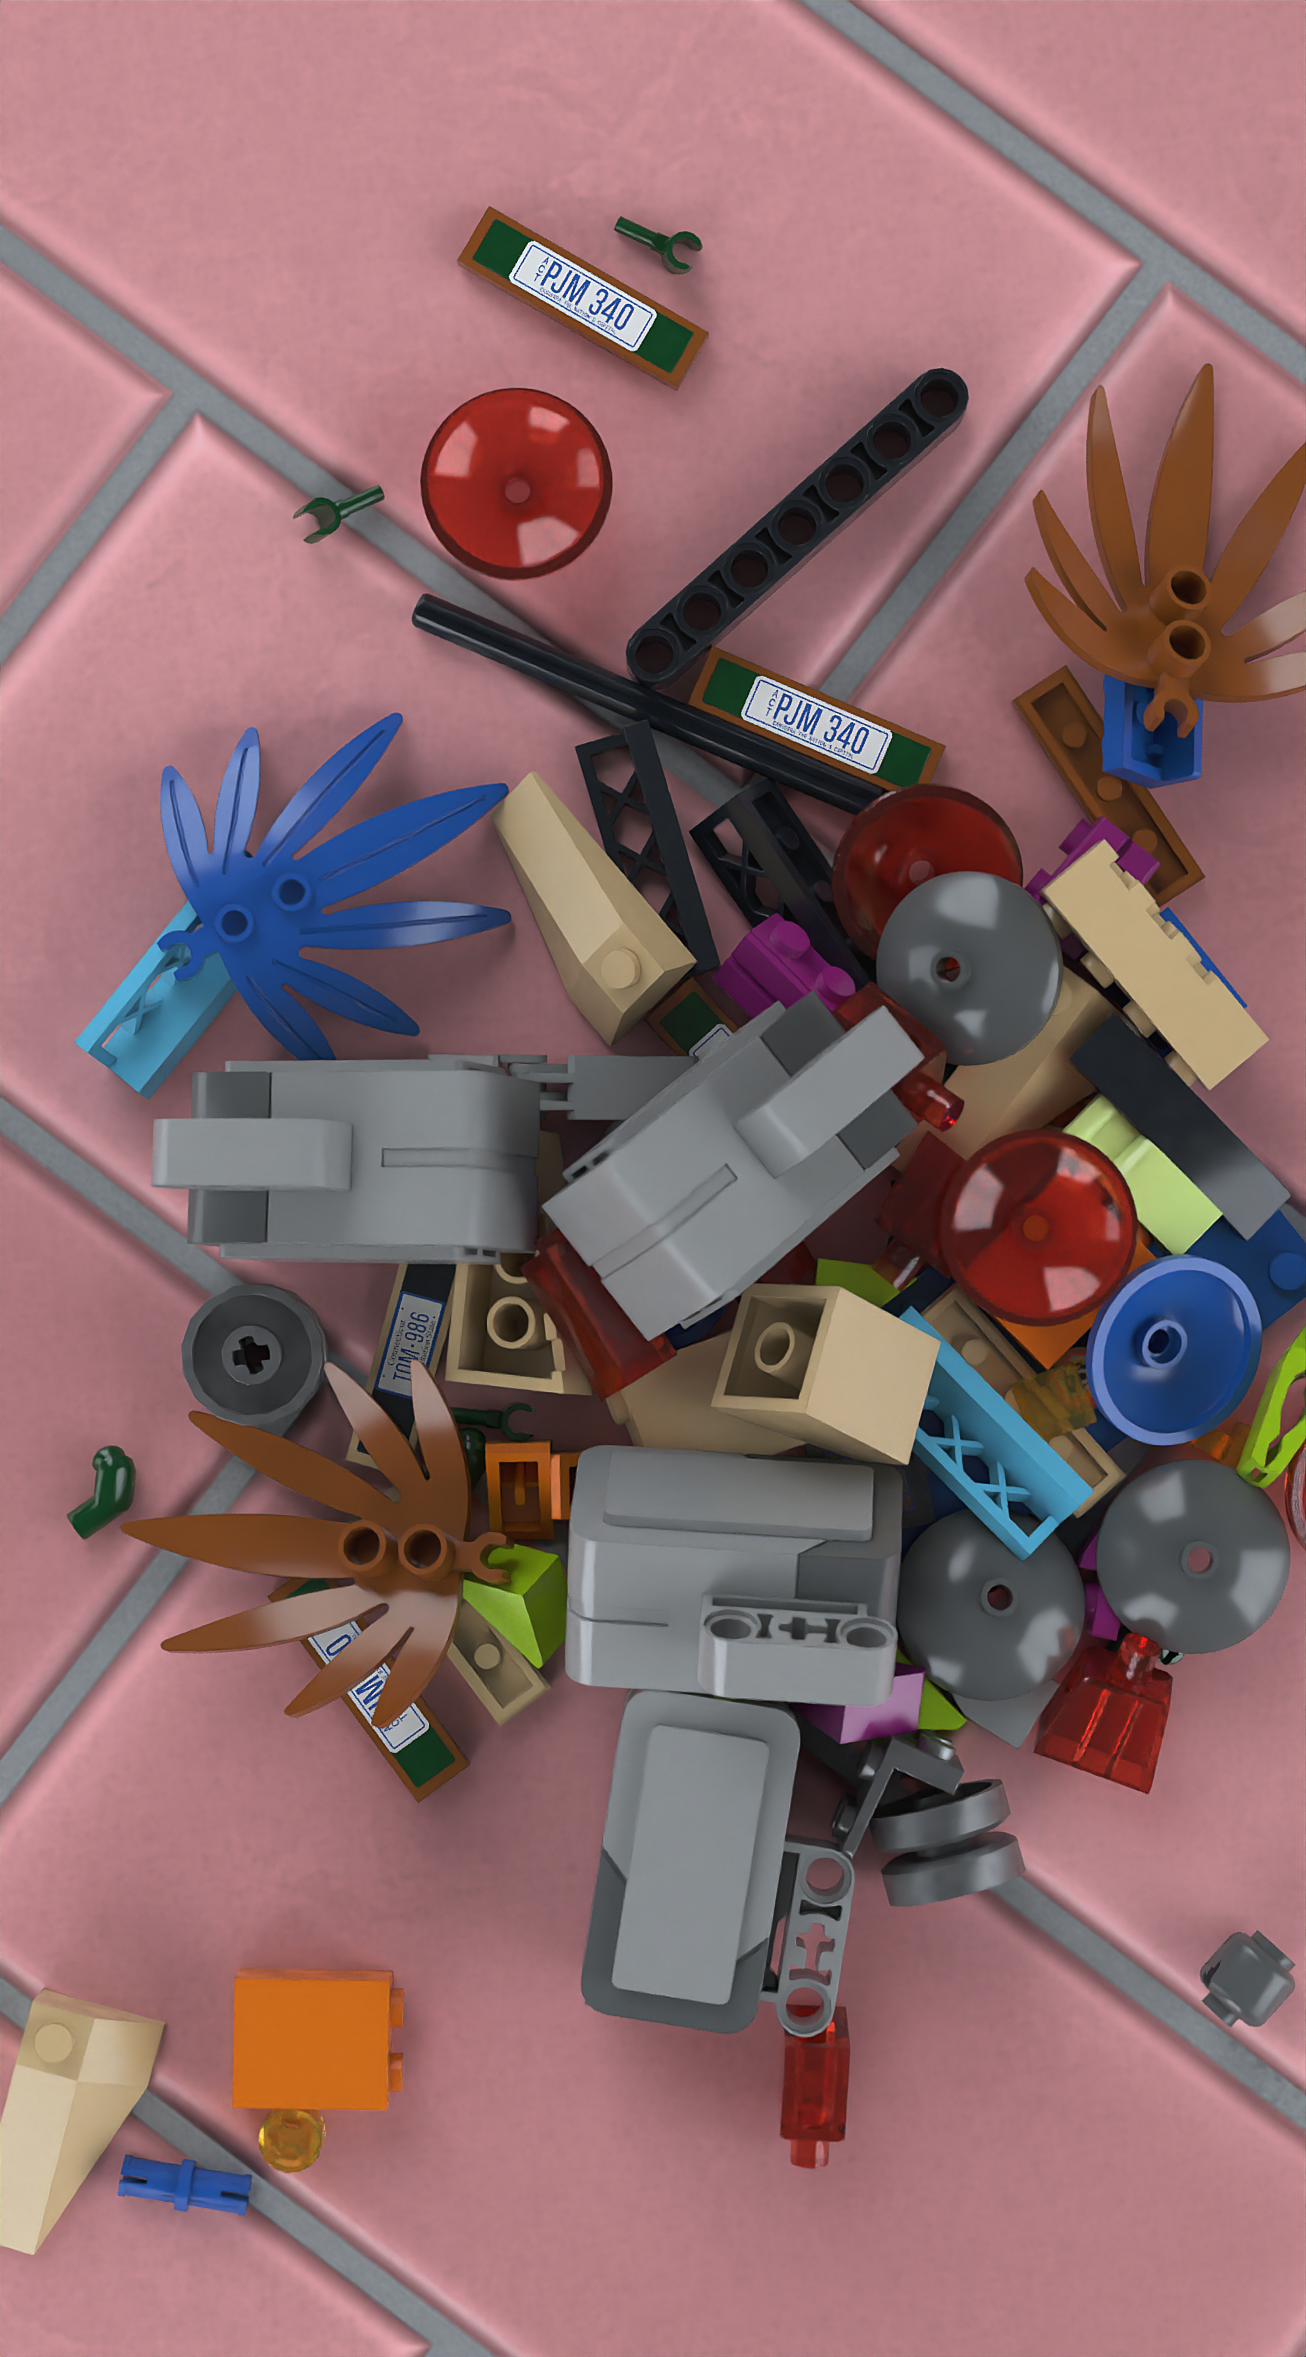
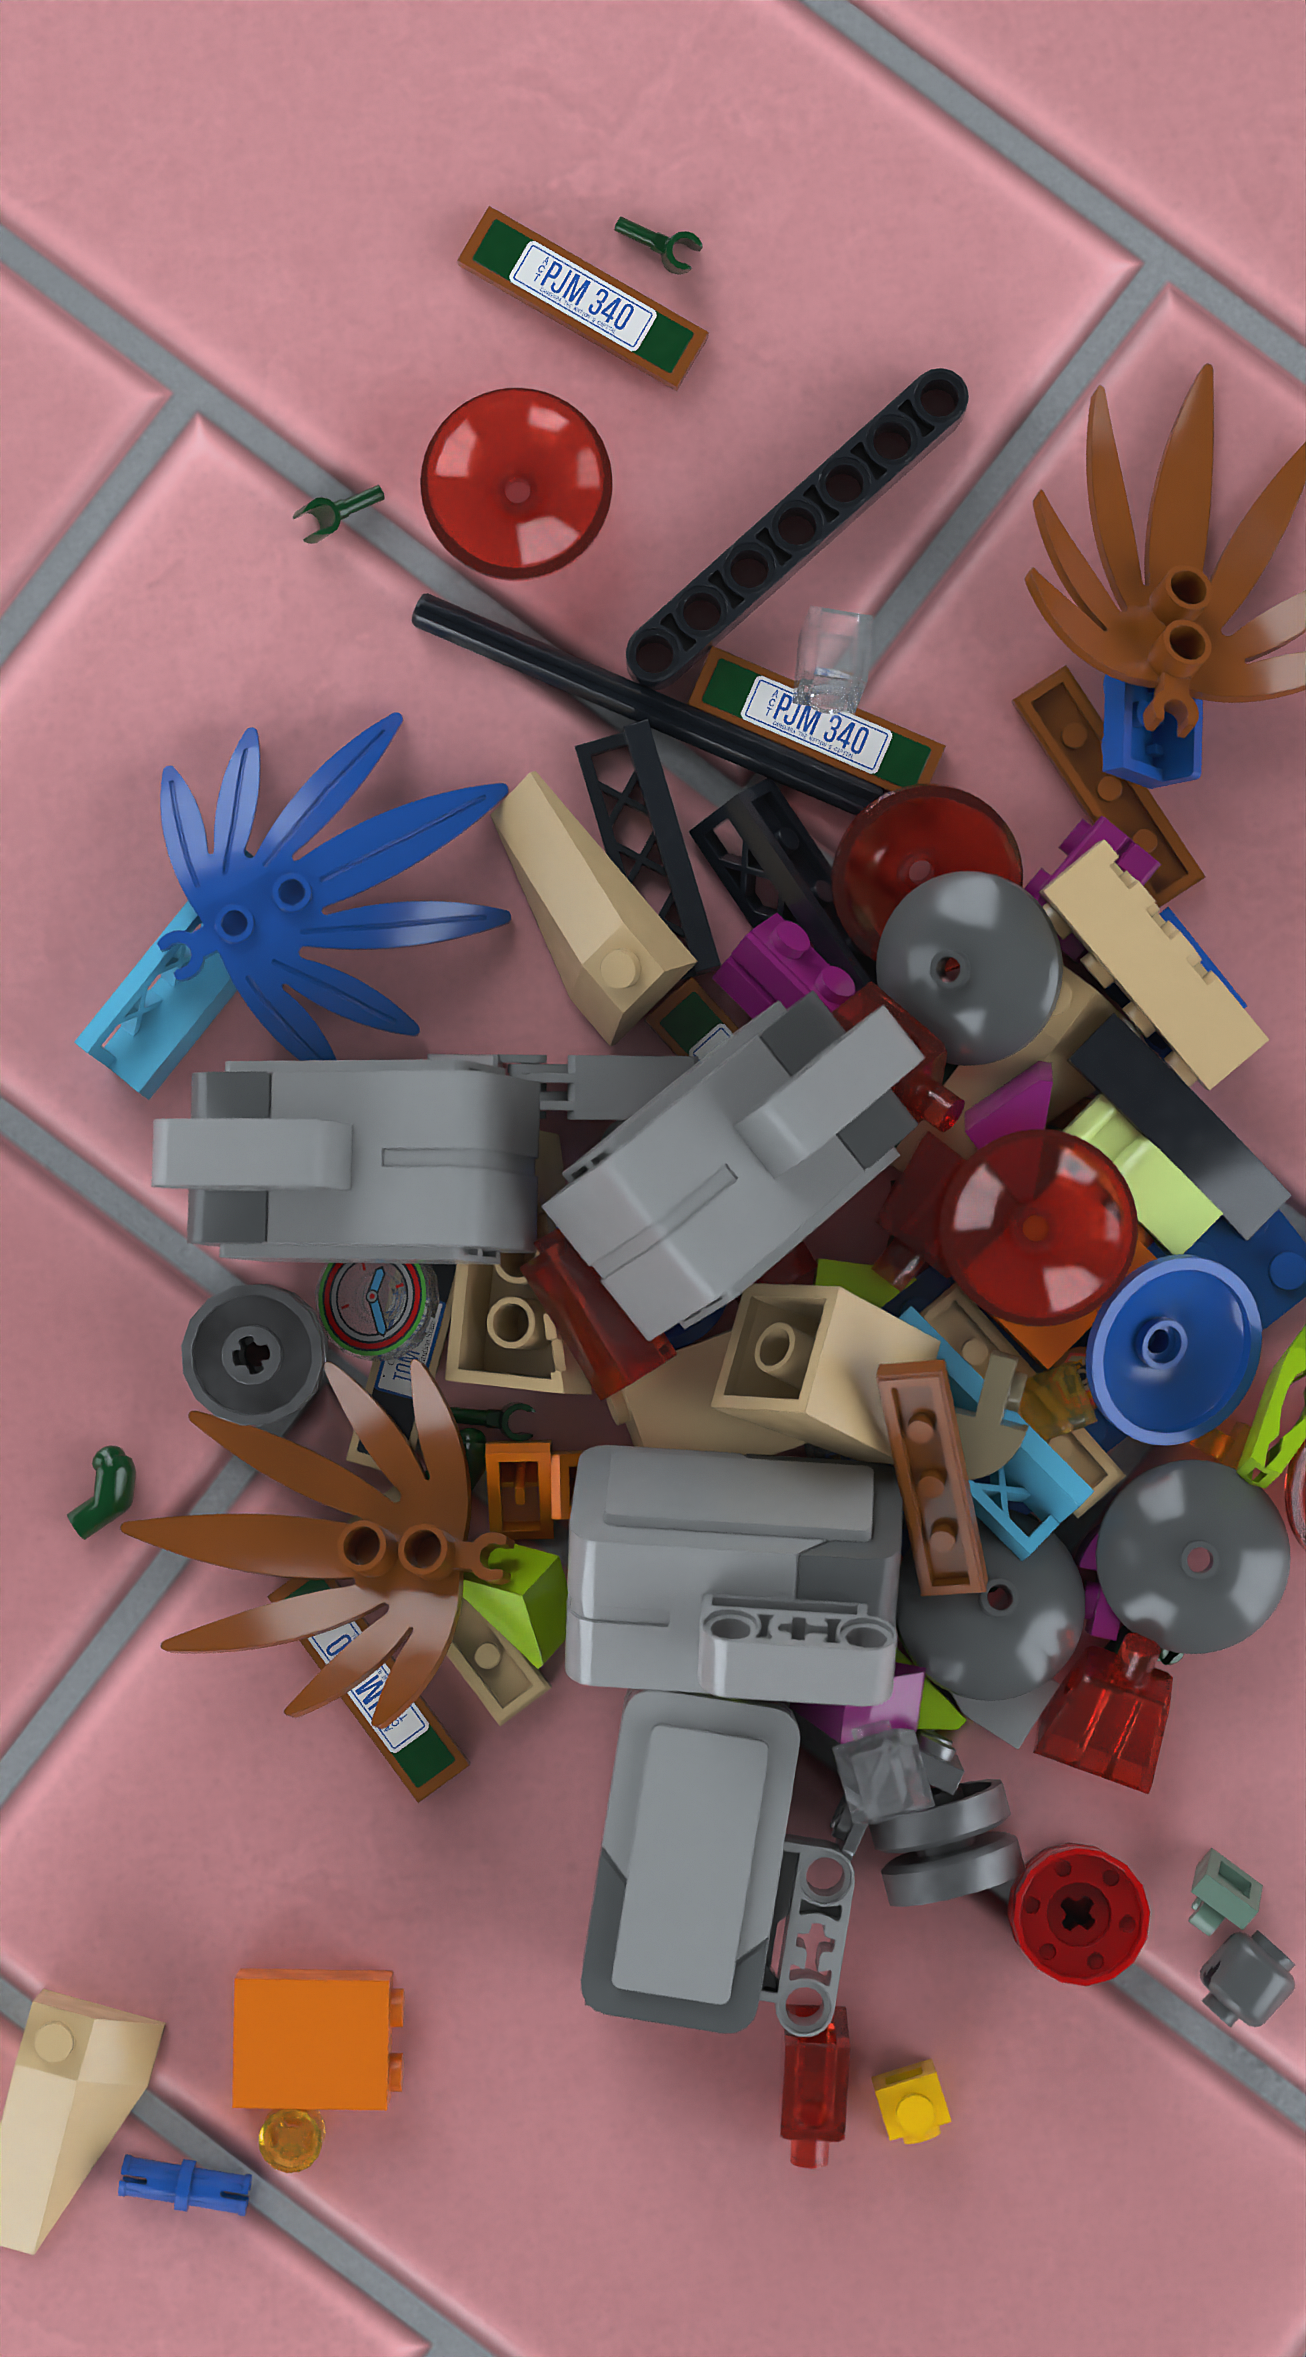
none -> tile [315,1263,439,1362]
none -> clear brick [792,605,873,714]
none -> clear brick [832,1720,935,1825]
none -> yellow brick [871,2058,952,2144]
none -> dark orange tile [876,1359,988,1596]
none -> dark tan brick [954,1350,1029,1480]
none -> magenta slope [965,1061,1053,1205]
none -> red wheel [1007,1842,1150,1986]
none -> sand green tile [1188,1848,1263,1936]

